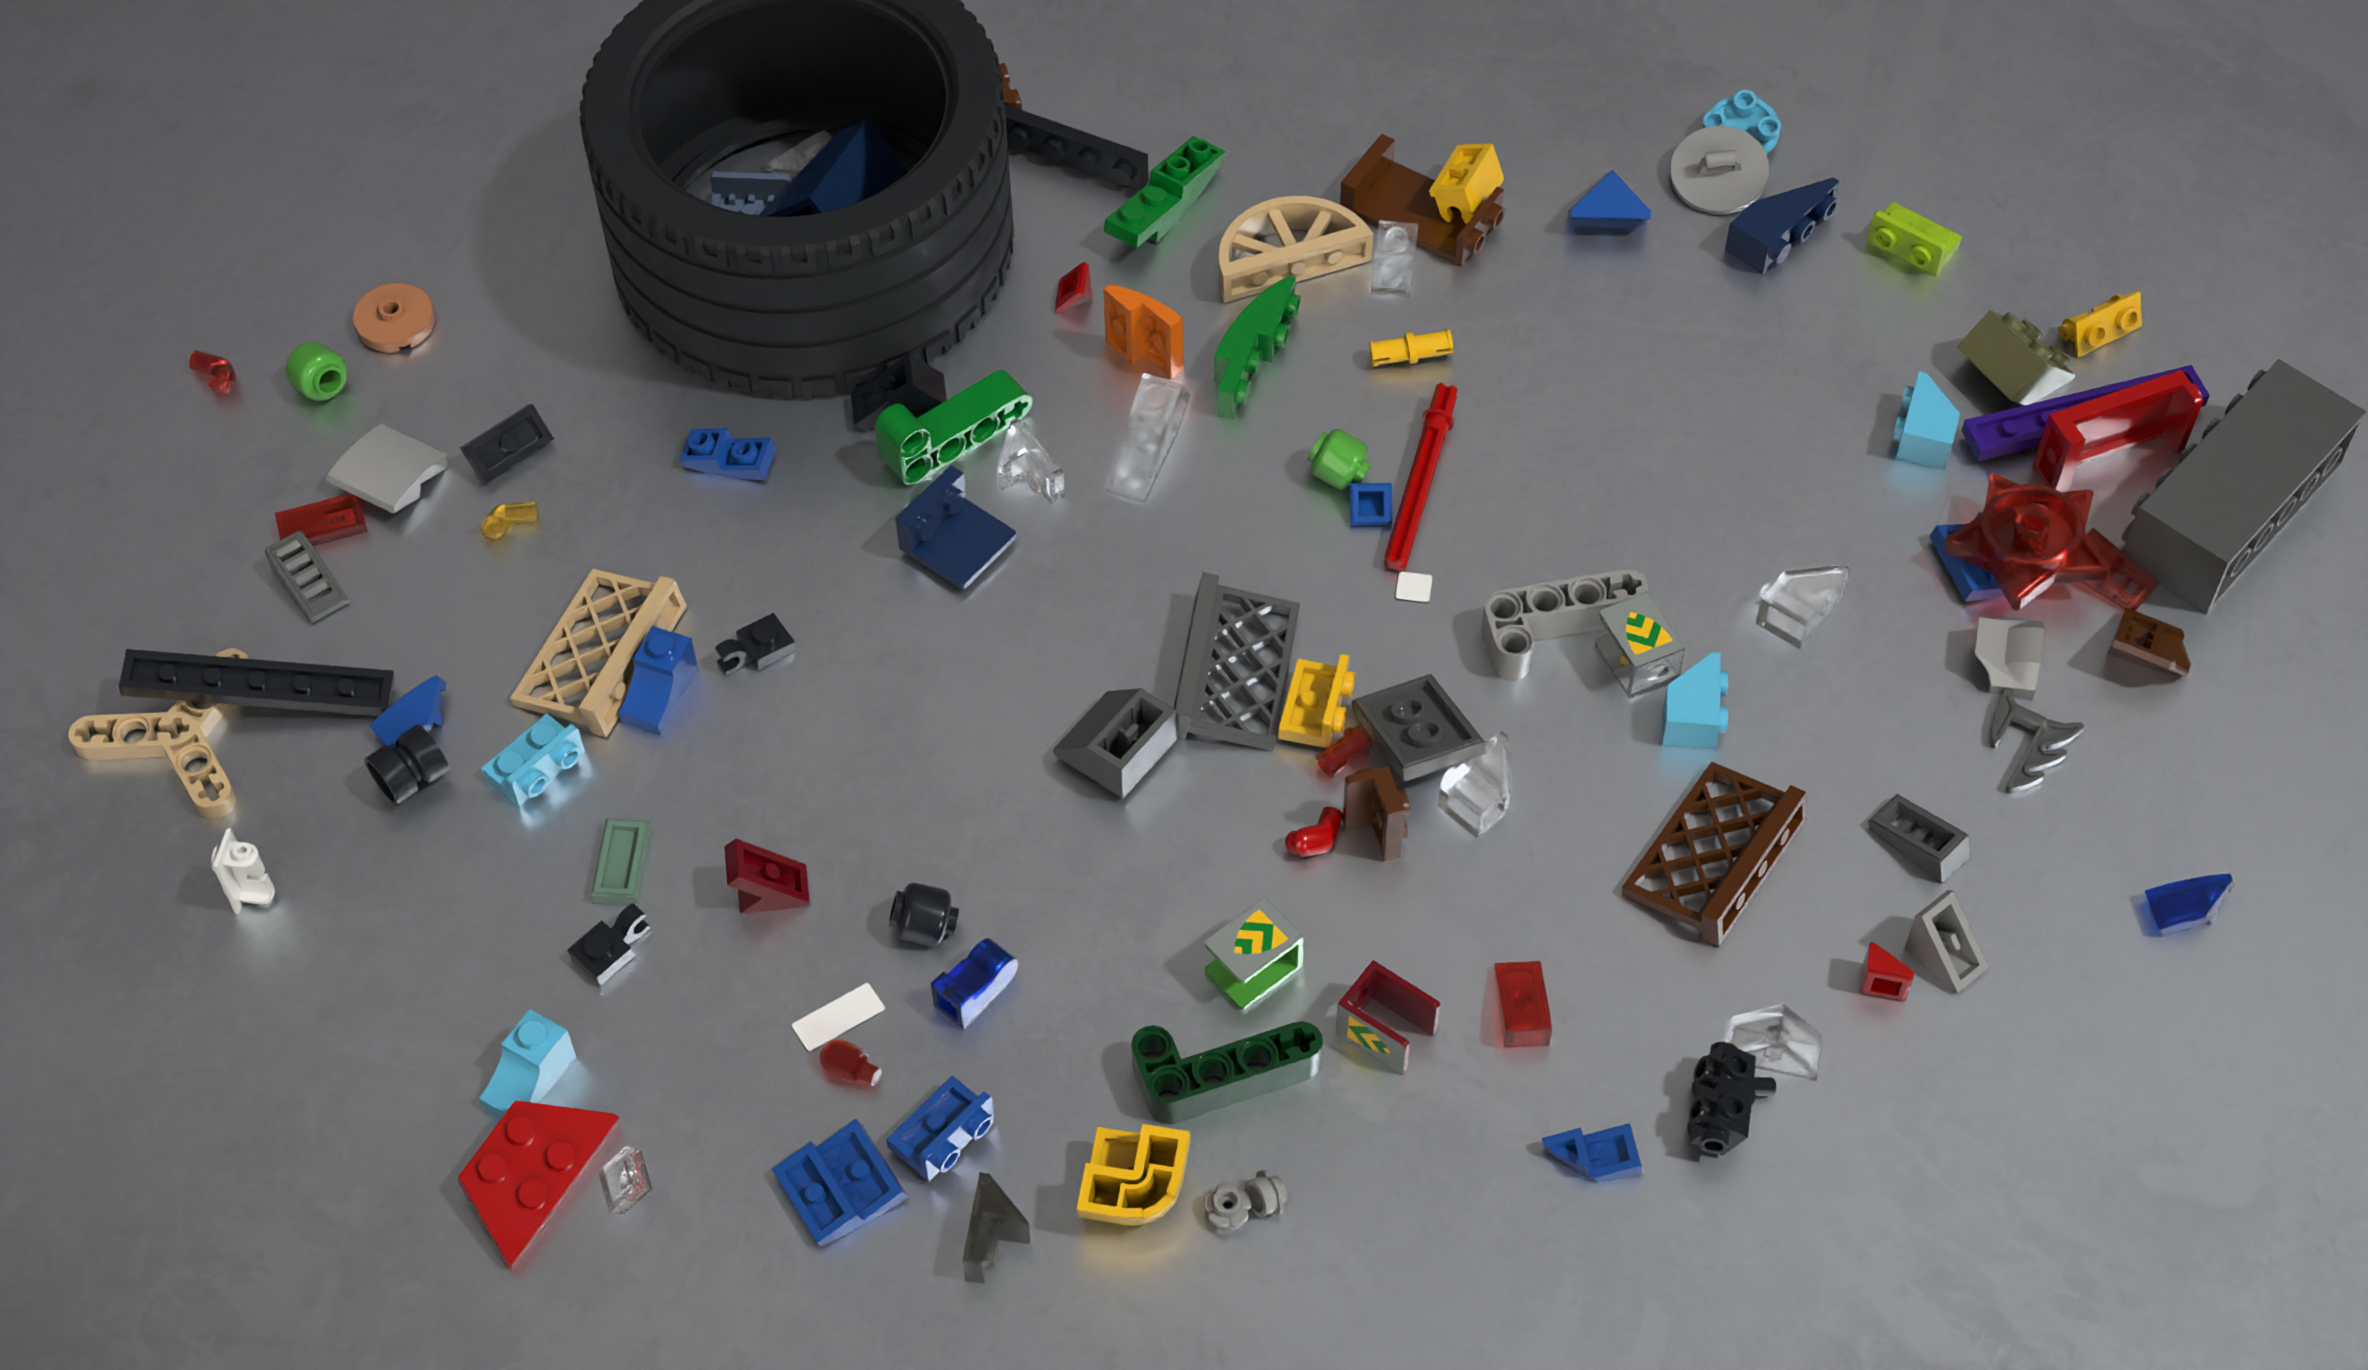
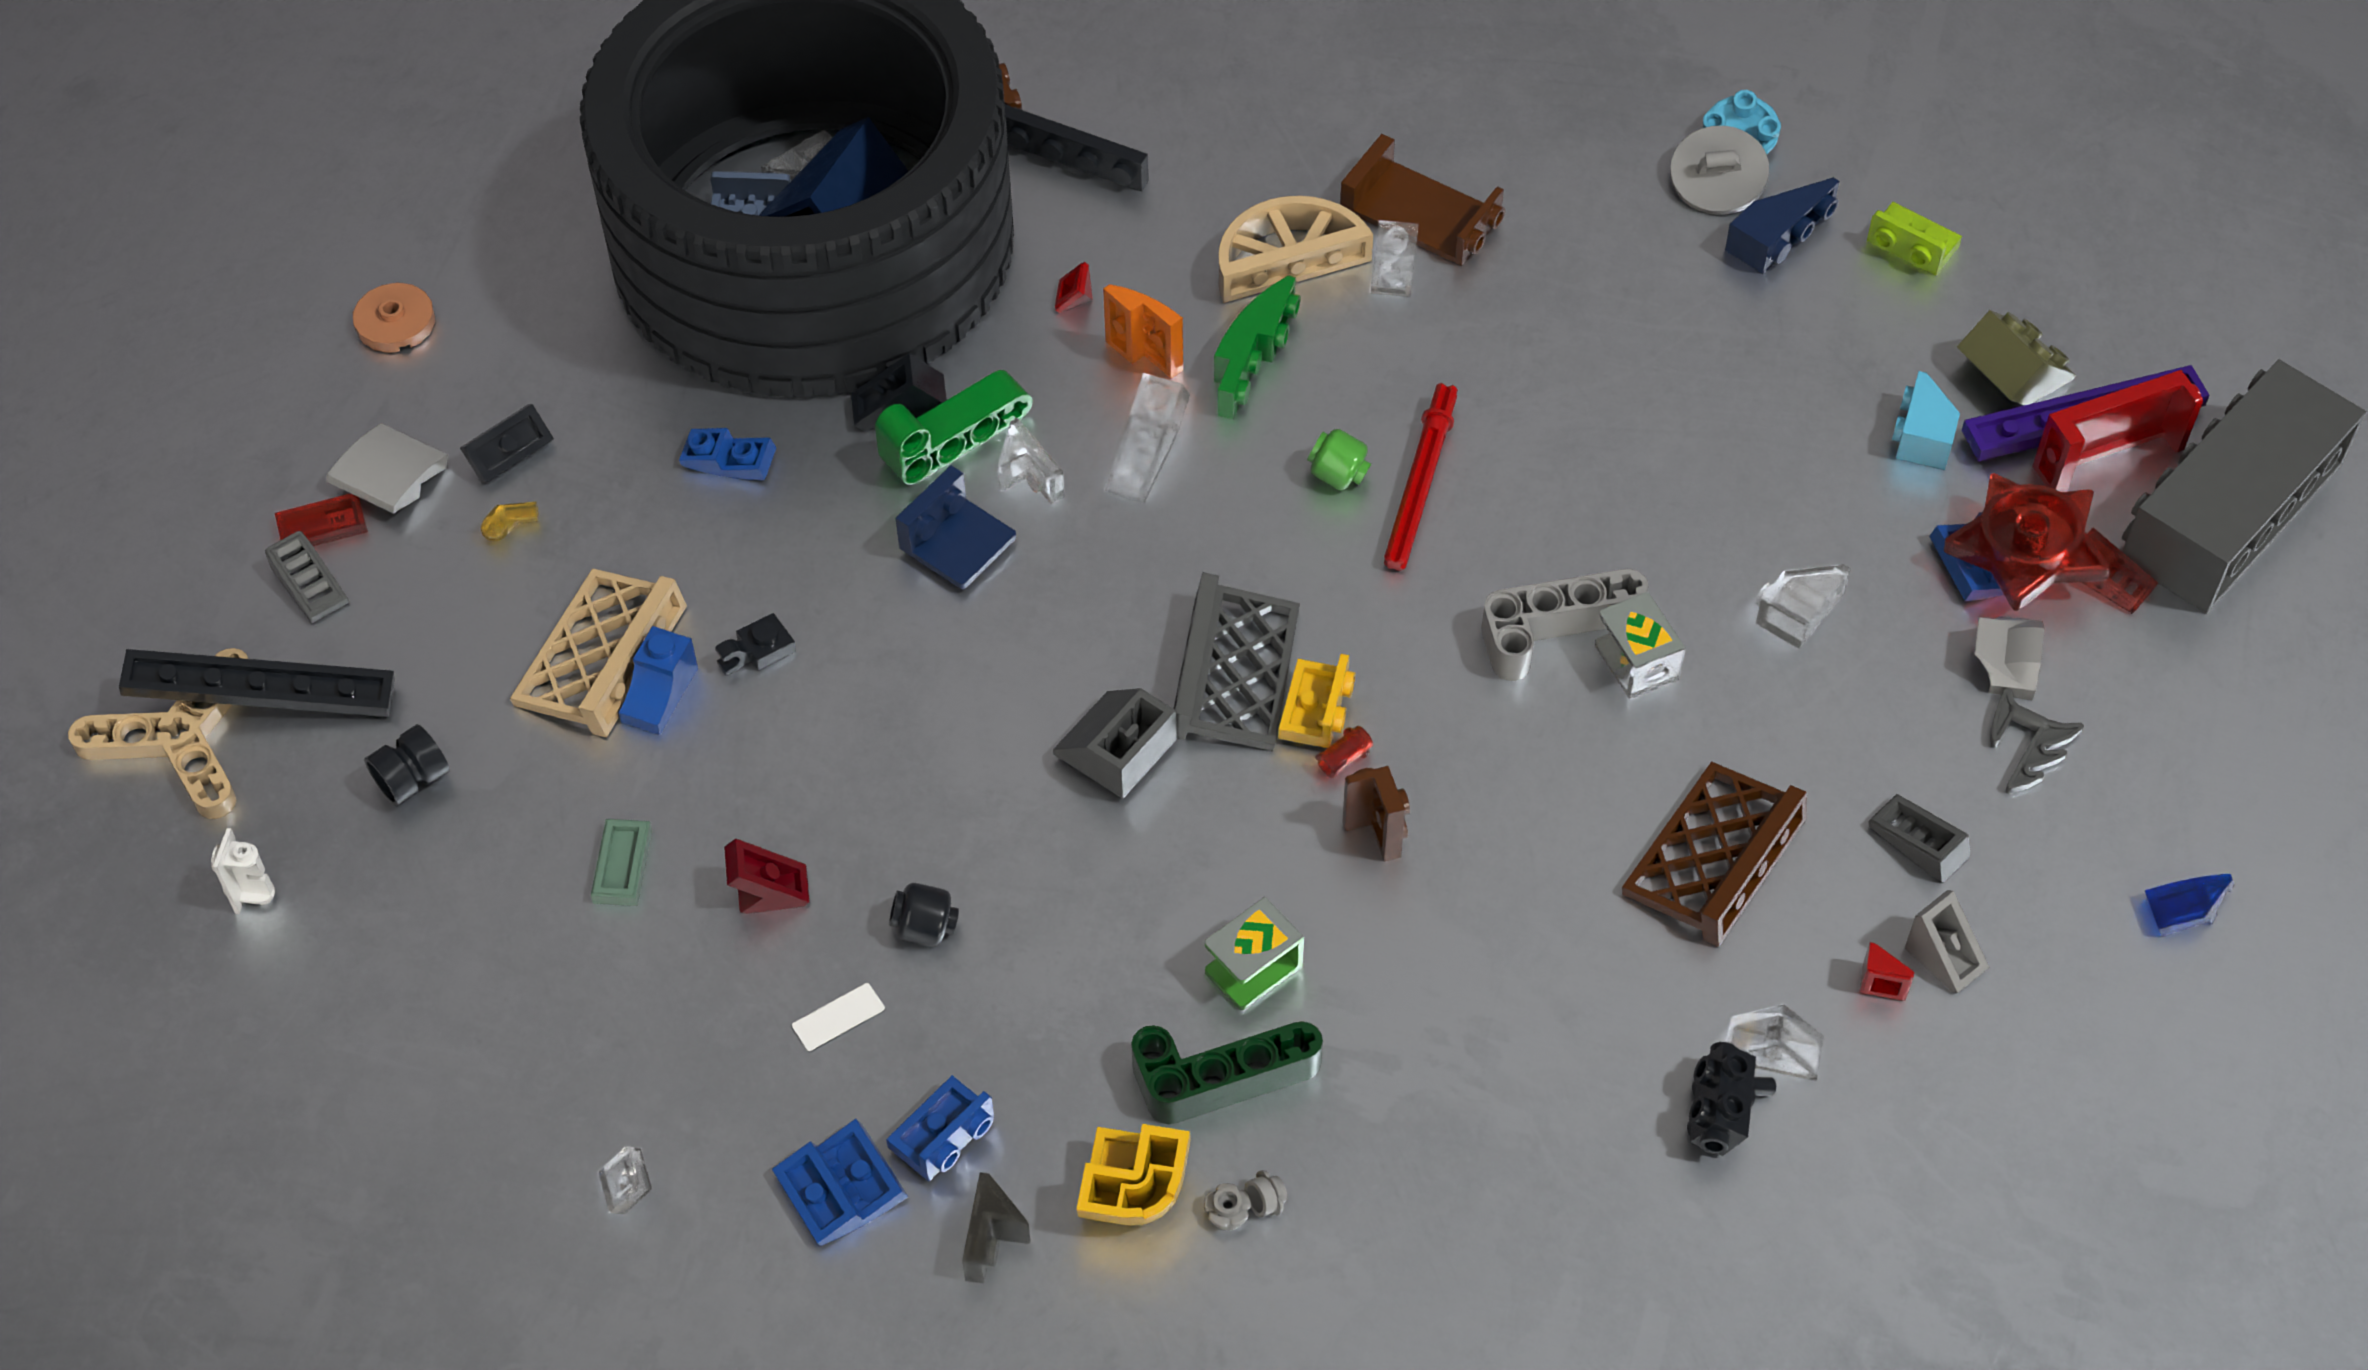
clear red arm [189,350,237,394] -> none
bright green head [285,342,348,401] -> none
blue slope [369,675,446,749] -> none
red wing [458,1100,620,1270] -> none
medium azure arch [479,1009,576,1118] -> none
medium azure bracket [481,713,585,807] -> none
black plate [567,903,650,986] -> none
clear red cylinder [820,1038,882,1086] -> none
clear blue leg [931,938,1019,1030] -> none
green slope [1104,136,1226,248] -> none
red arm [1285,807,1343,857] -> none
dark red piece [1336,960,1441,1074] -> none
blue slope [1349,483,1392,526] -> none
dark grey tile [1351,674,1486,782] -> none
yellow pin [1369,329,1454,367] -> none
white sticker [1396,571,1433,602] -> none
yellow hinge [1429,143,1504,225] -> none
clear slope [1438,730,1511,839] -> none
clear red slope [1494,961,1552,1048] -> none
blue slope [1542,1123,1644,1183] -> none
blue slope [1568,170,1651,221] -> none
medium azure slope [1662,652,1728,750] -> none
yellow hinge [2058,290,2142,358] -> none
reddish brown slope [2108,607,2191,676] -> none

